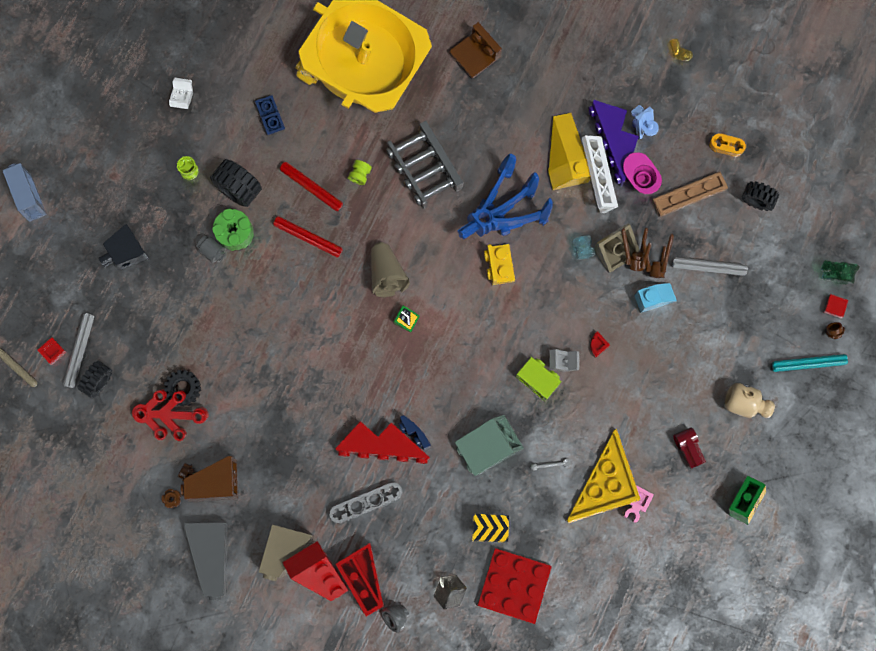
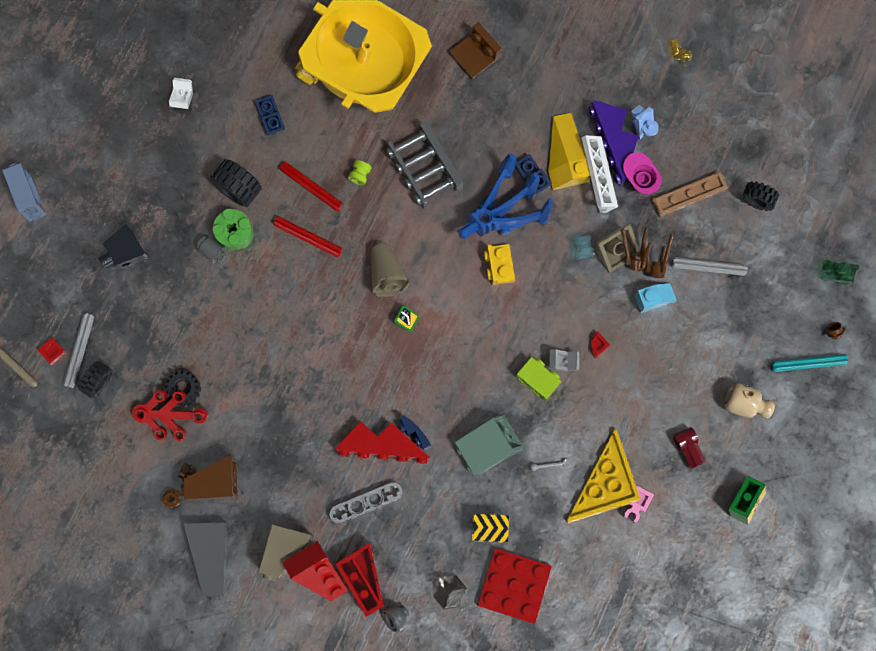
lime wheel [177,156,199,180] -> none
light orange beam [709,134,746,157] -> none
red tile [823,294,848,319] -> none
none -> dark blue slope [515,154,551,194]

